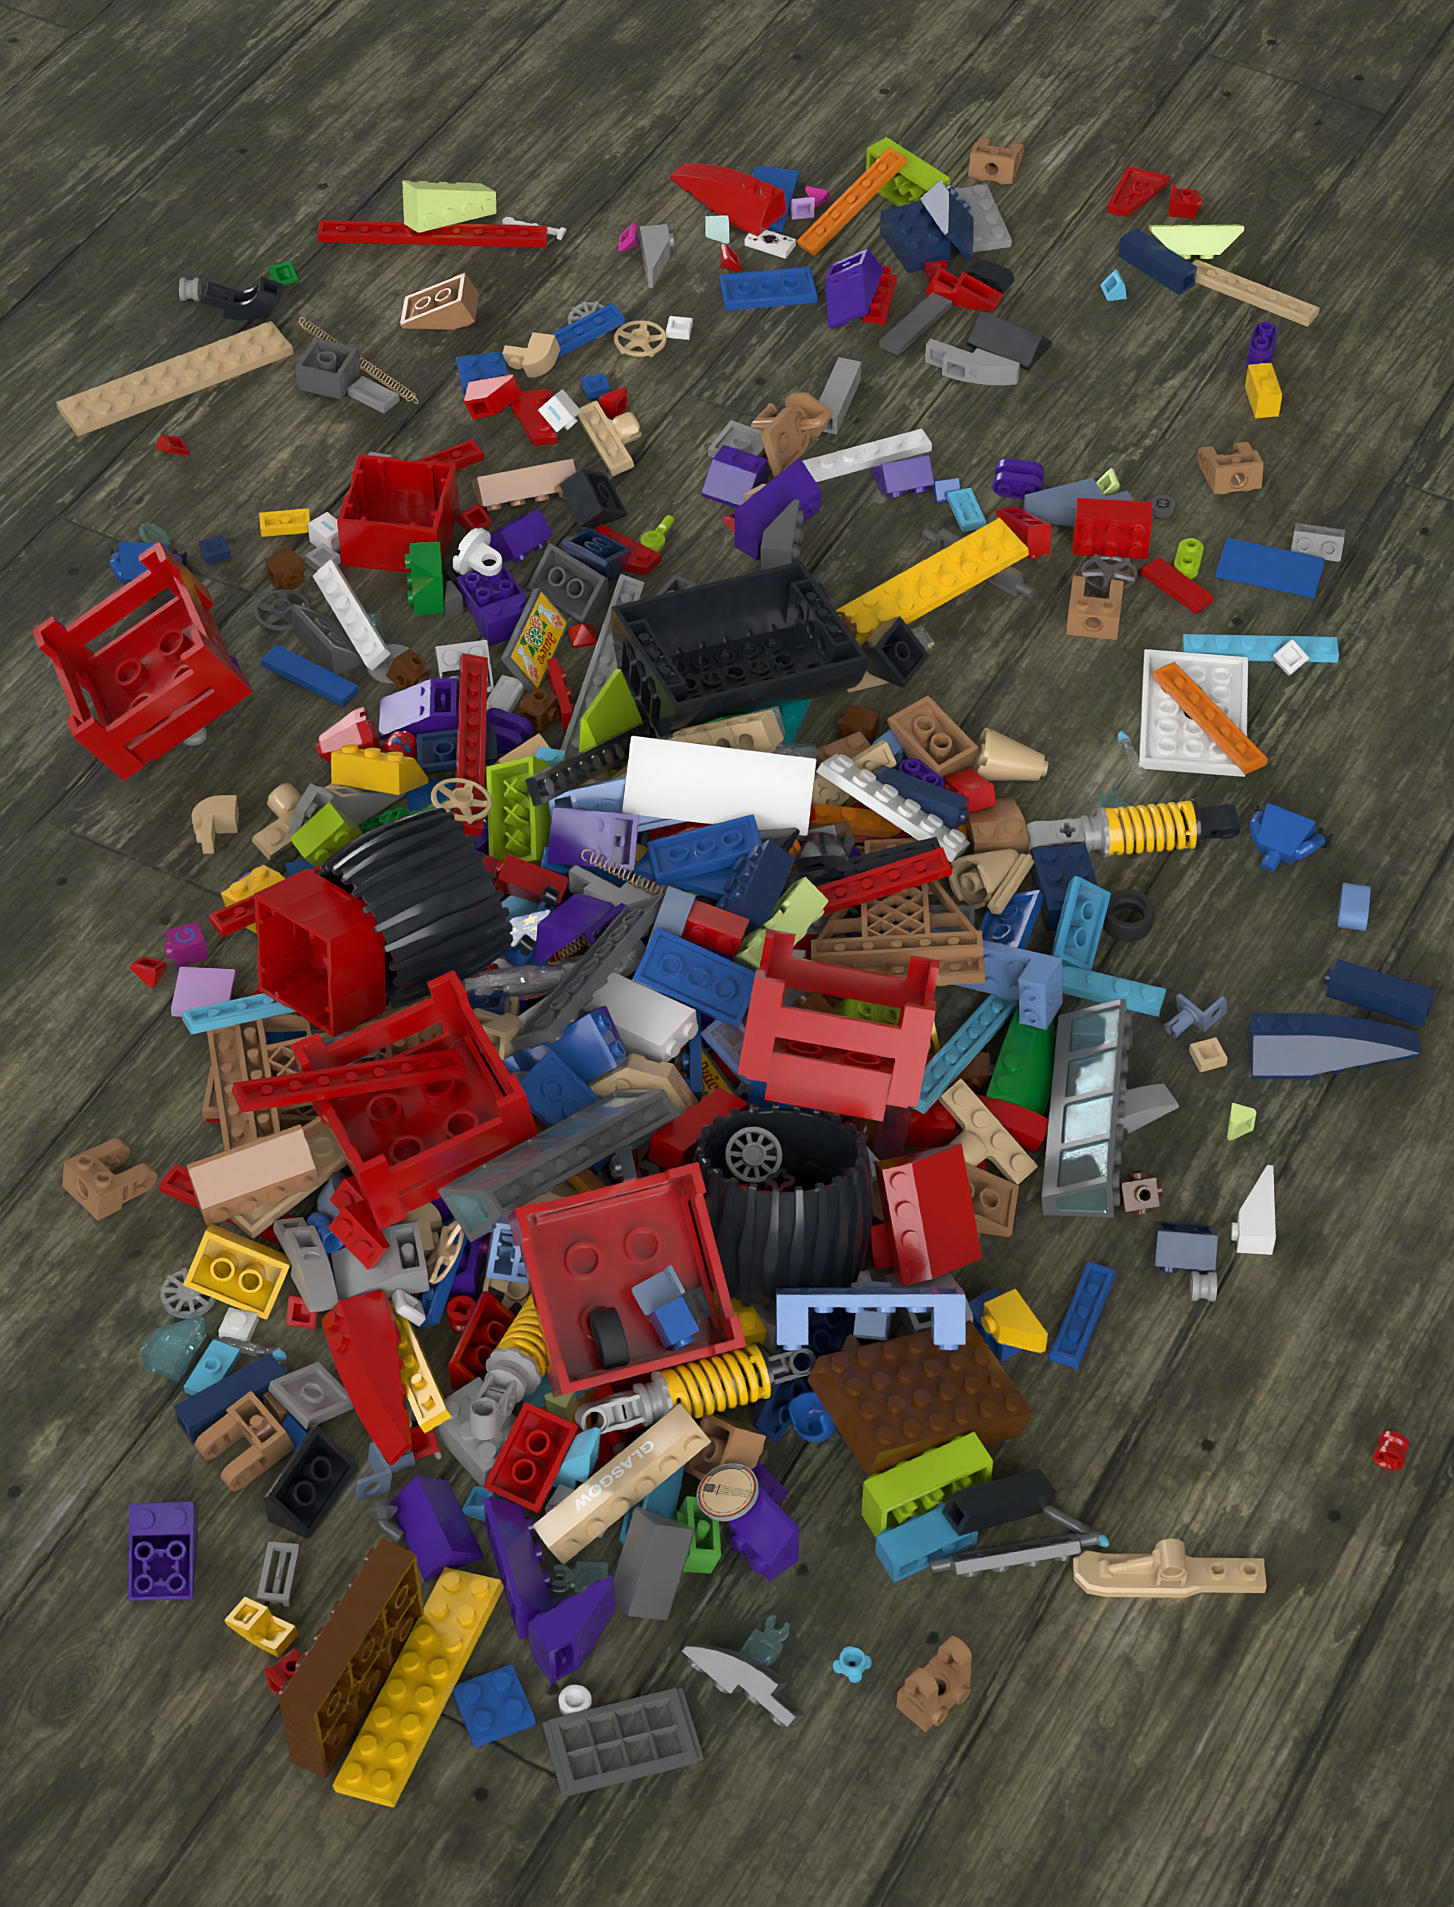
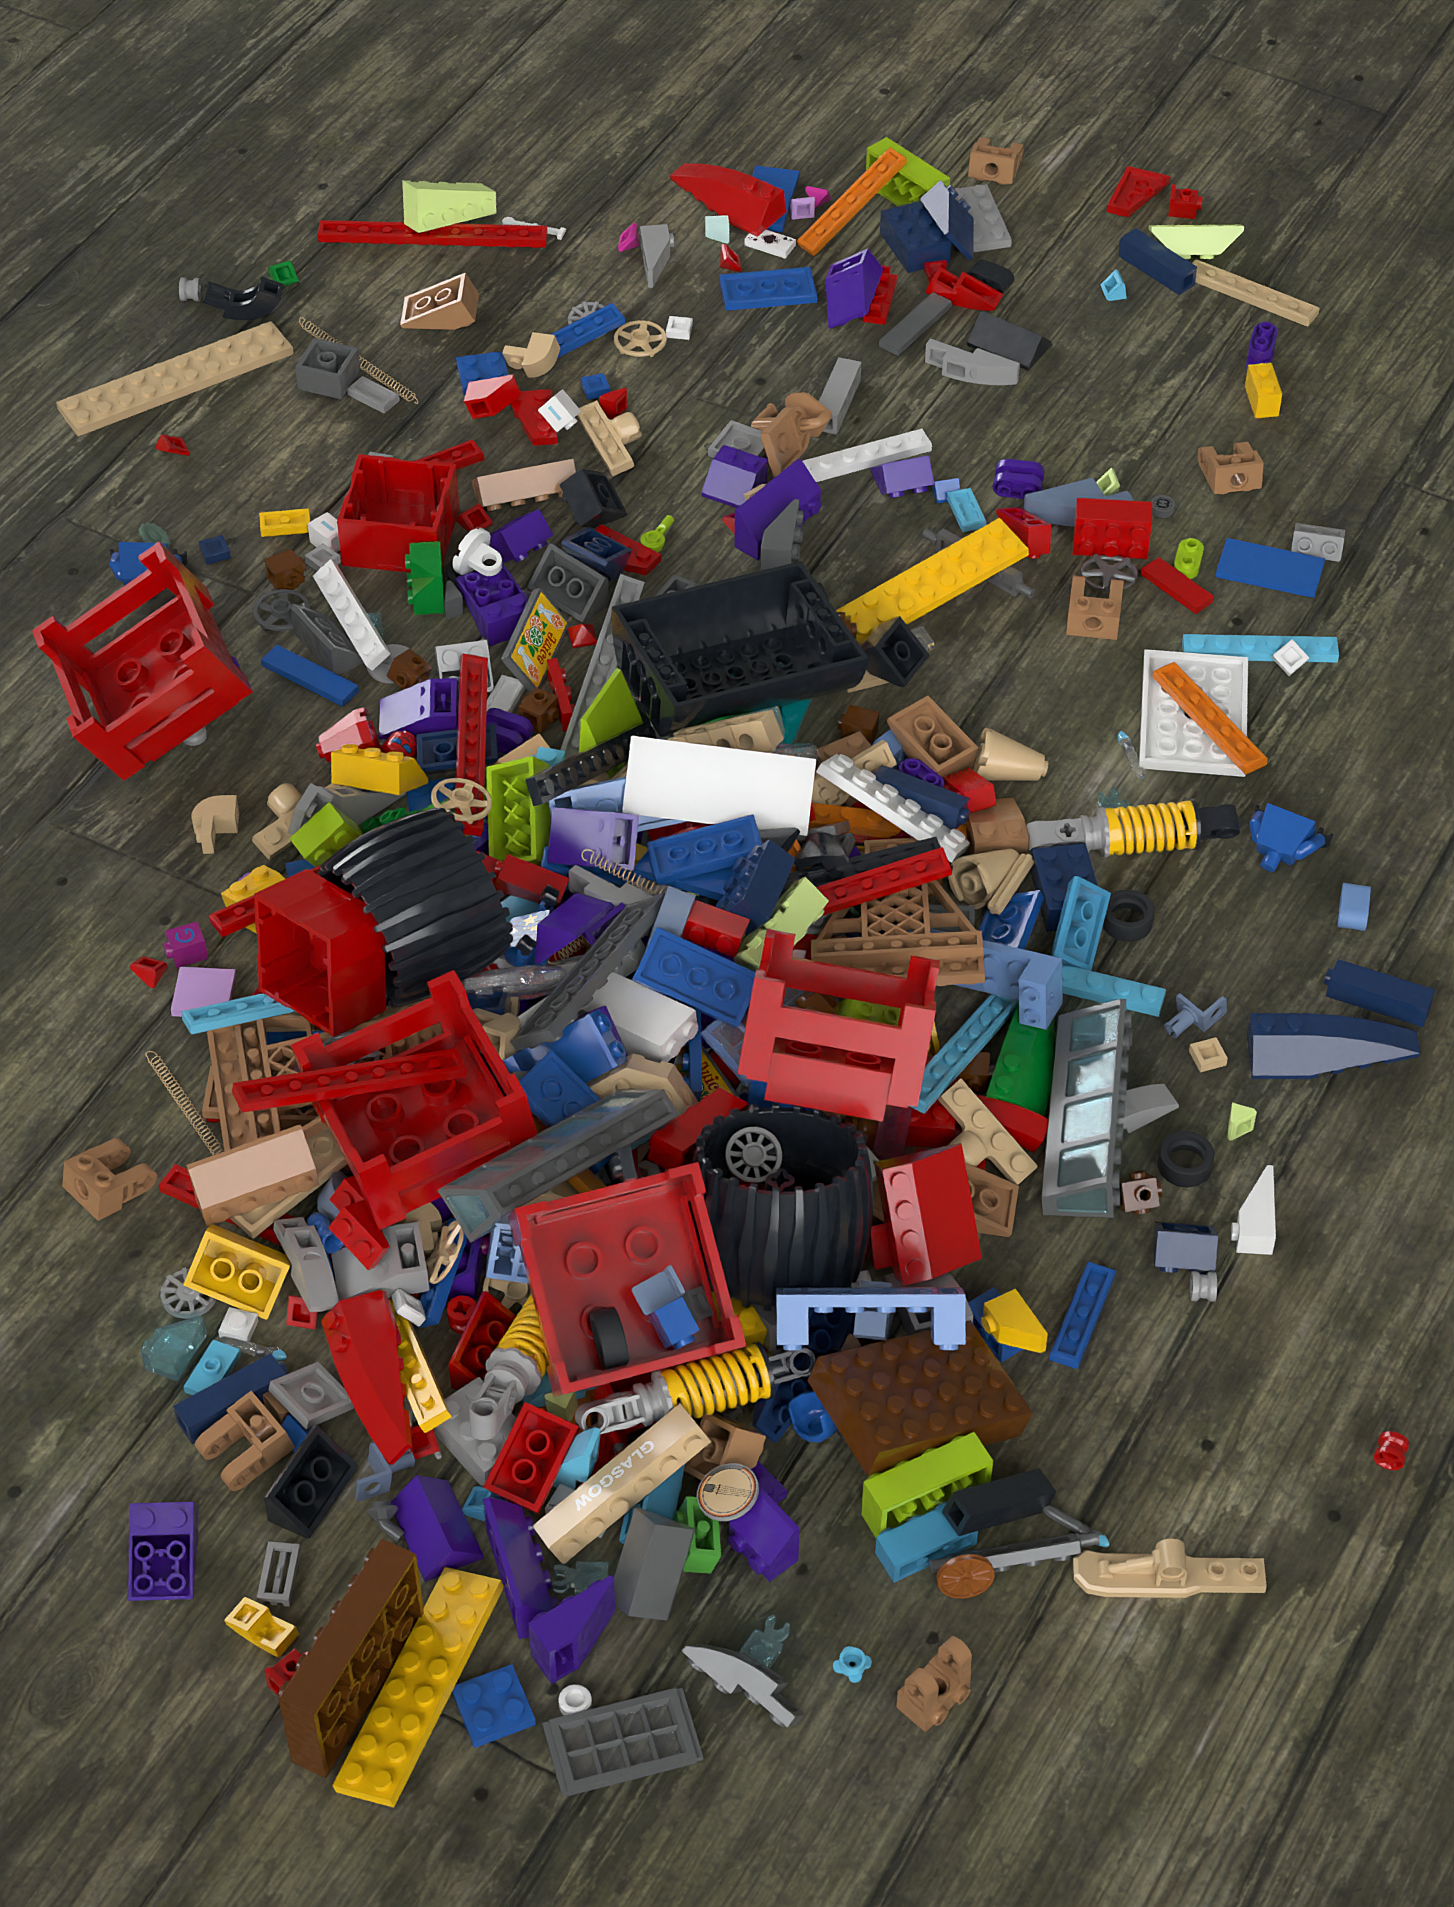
none -> tan piece [145,1051,225,1155]
none -> dark orange wheel [936,1554,995,1599]
none -> black tyre [1157,1131,1215,1188]

